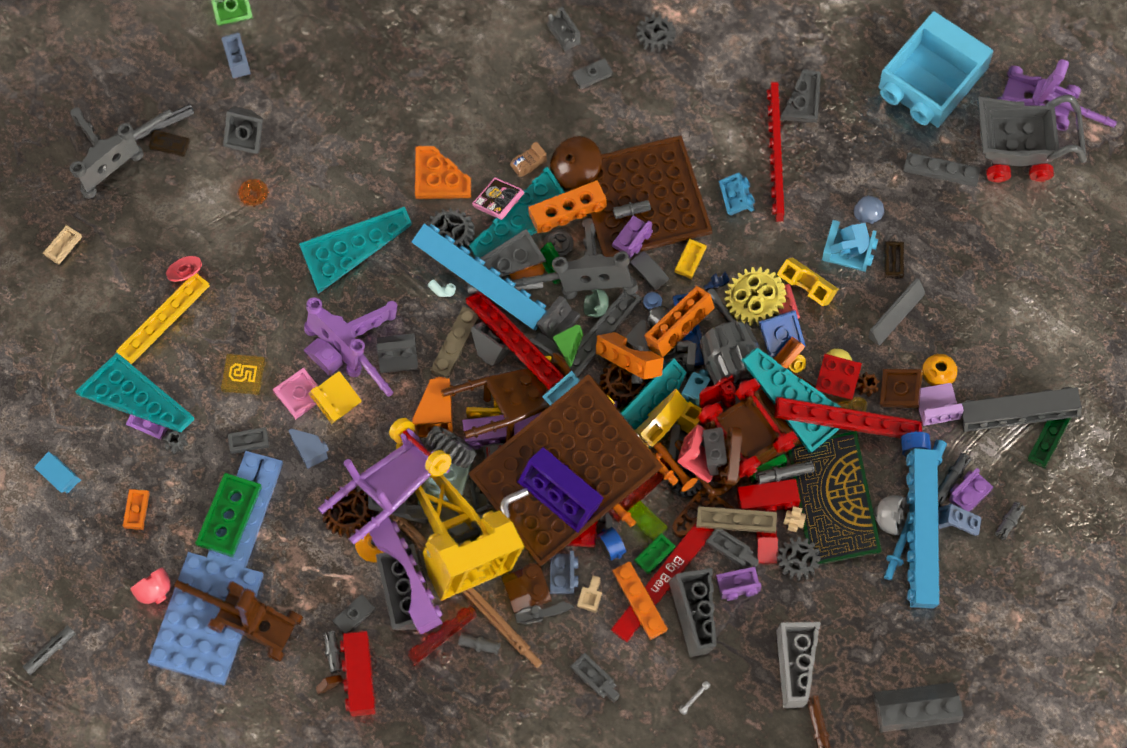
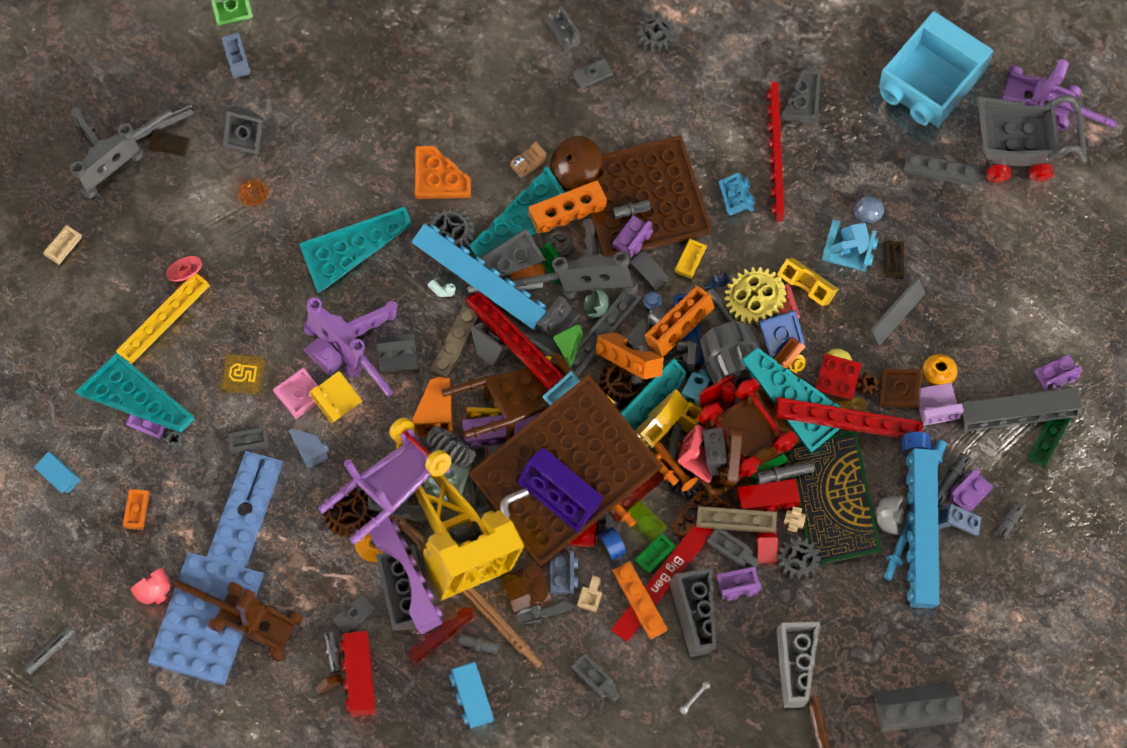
green plate [195,473,262,557] -> none
tile [472,178,524,220] -> none
none -> dark azure wedge [449,661,494,728]
none -> medium lavender bracket [1034,355,1082,390]

